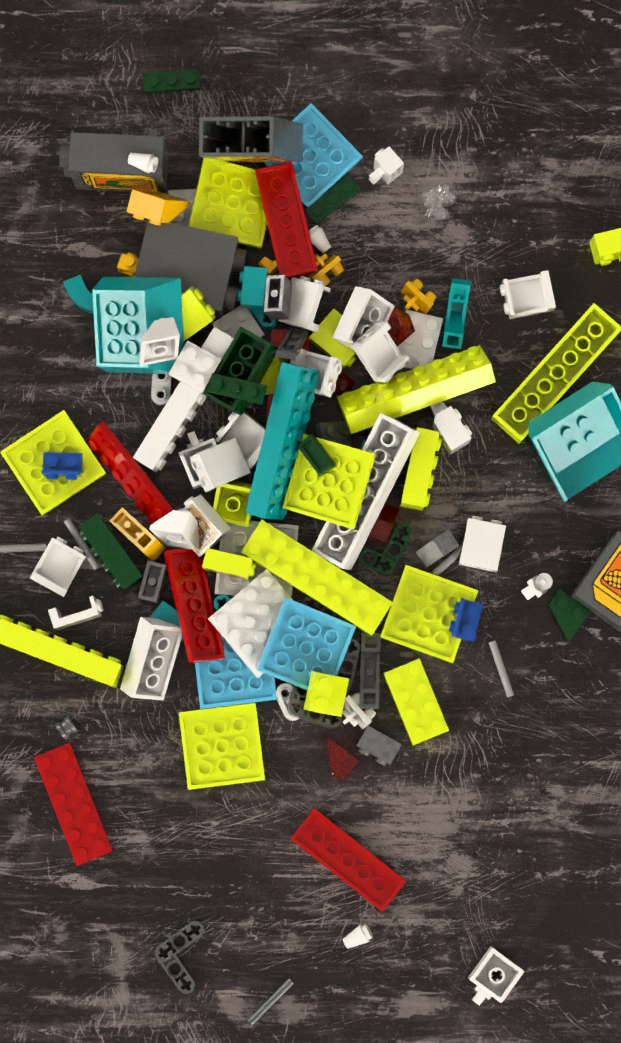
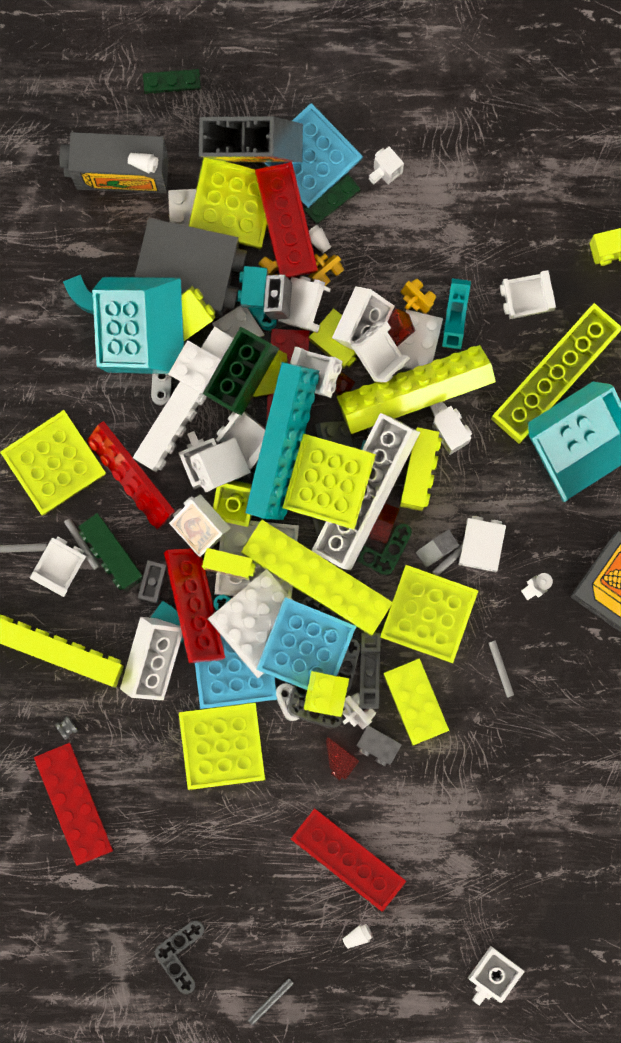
blue bracket [41,452,83,480] -> none
white panel [48,596,104,630] -> none
yellow slope [110,507,166,562] -> none
yellow brick [117,253,139,277] -> none
yellow slope [127,189,191,225] -> none
white slope [139,317,180,366] -> none
white slope [149,509,199,550] -> none
dark green plate [207,373,267,405] -> none
dark grey tile [276,328,309,360] -> none
dark green tile [297,434,336,476] -> none
clear hips [422,184,455,220] -> none
blue bracket [449,598,483,642] -> none
dark green wing [548,589,591,642] -> none

